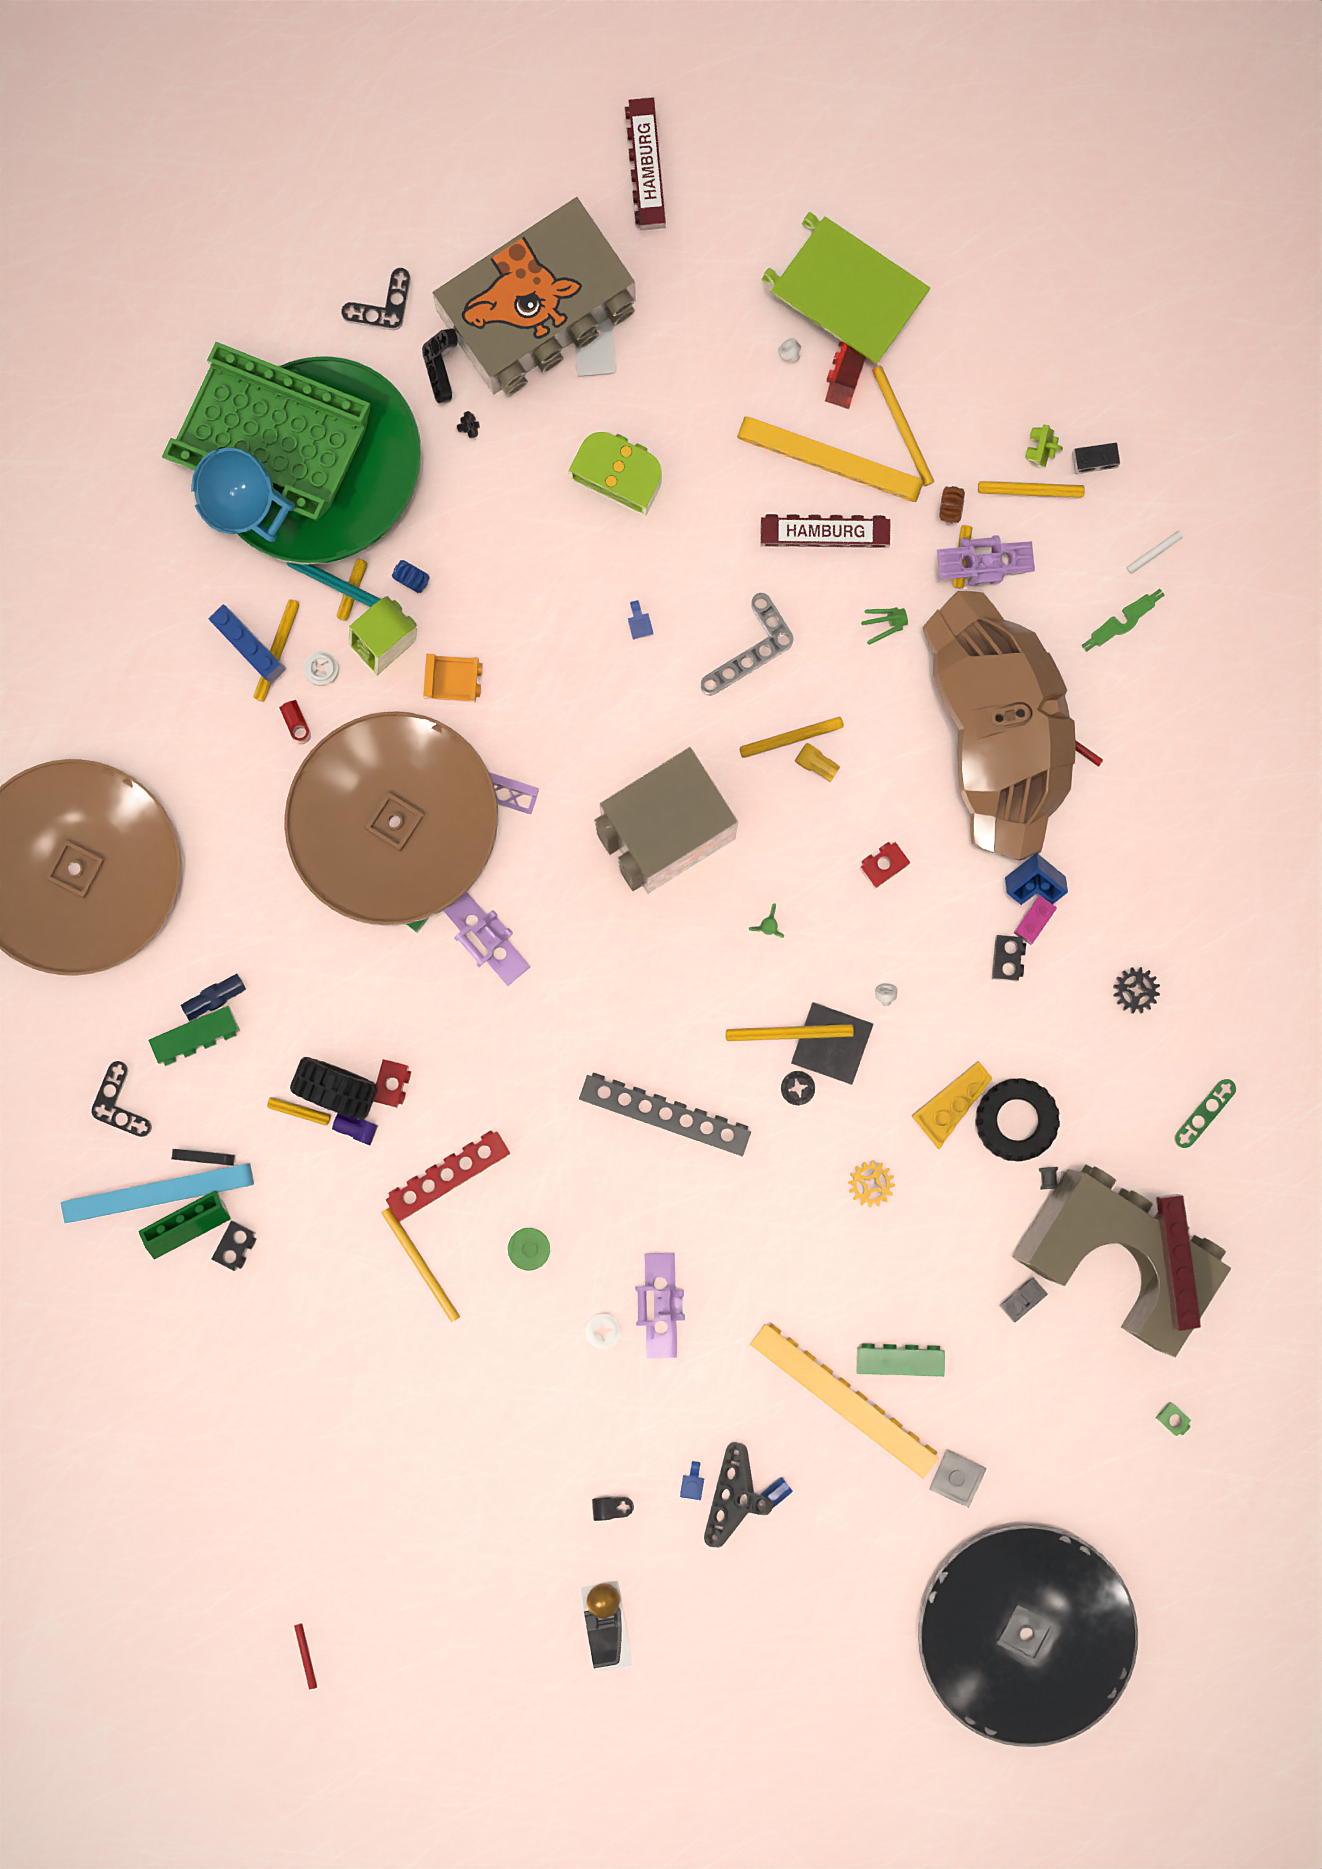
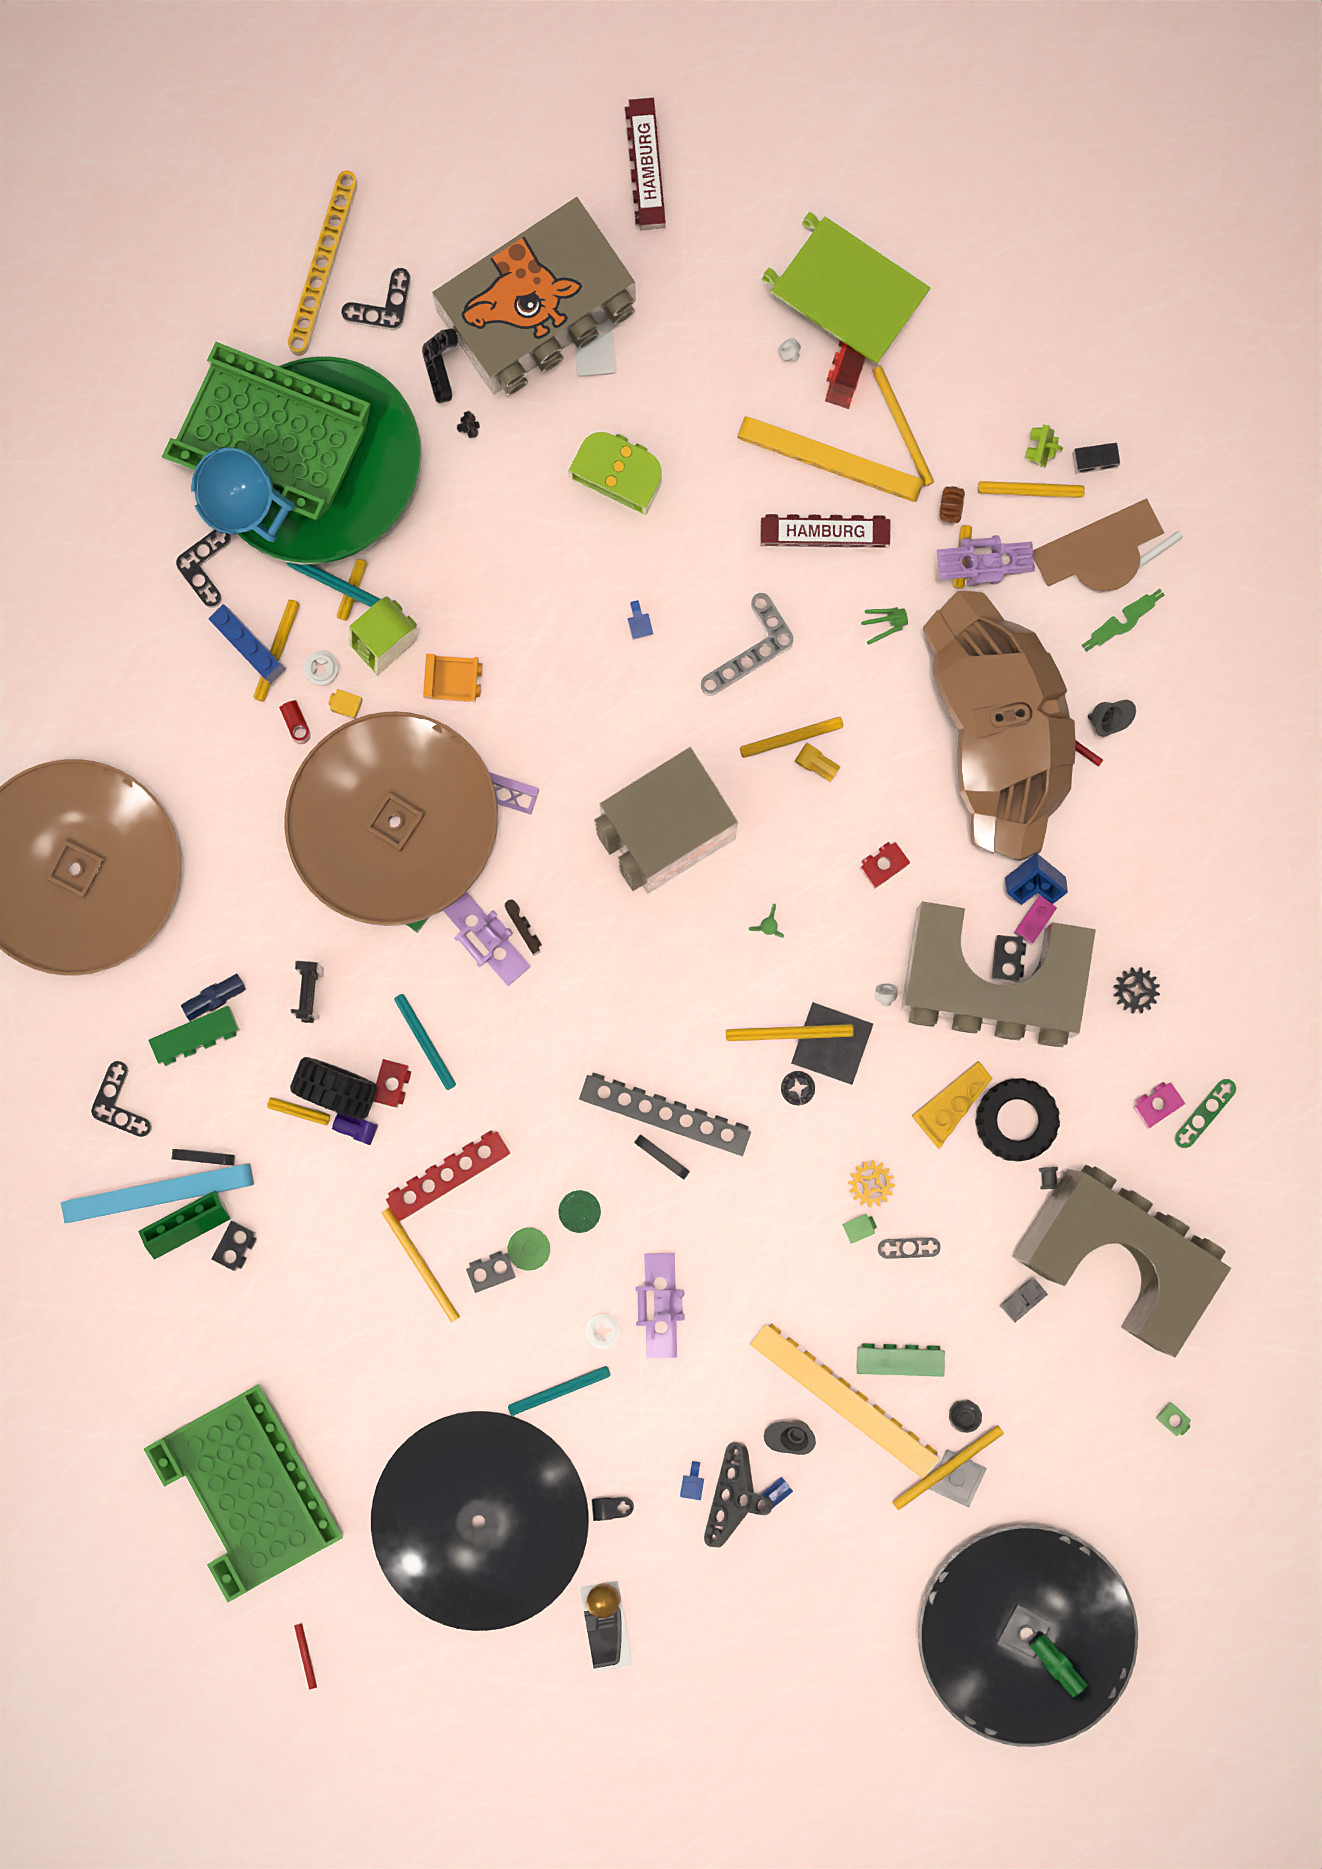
blue gear [392,560,430,593] -> none
dark red brick [1156,1194,1201,1331] -> none
none -> bright green slope [143,1384,343,1603]
none -> black beam [176,529,231,608]
none -> yellow beam [288,170,358,356]
none -> black fence [291,960,324,1023]
none -> yellow brick [328,689,363,719]
none -> black dish [371,1411,589,1631]
none -> teal axle [394,994,456,1090]
none -> dark grey brick [466,1251,516,1293]
none -> dark brown hinge [504,899,542,956]
none -> teal axle [508,1366,611,1416]
none -> clear green tile [558,1190,601,1233]
none -> black beam [634,1134,690,1180]
none -> dark grey piece [764,1420,816,1455]
none -> bright green brick [842,1214,877,1244]
none -> beam [877,1237,941,1259]
none -> yellow piece [892,1425,1004,1511]
none -> dark tan arch [901,901,1096,1048]
none -> dark grey hair [949,1400,982,1433]
none -> green piece [1030,1634,1087,1697]
none -> medium nougat sticker [1033,498,1164,591]
none -> dark grey piece [1088,700,1136,737]
none -> dark pink brick [1133,1082,1186,1129]

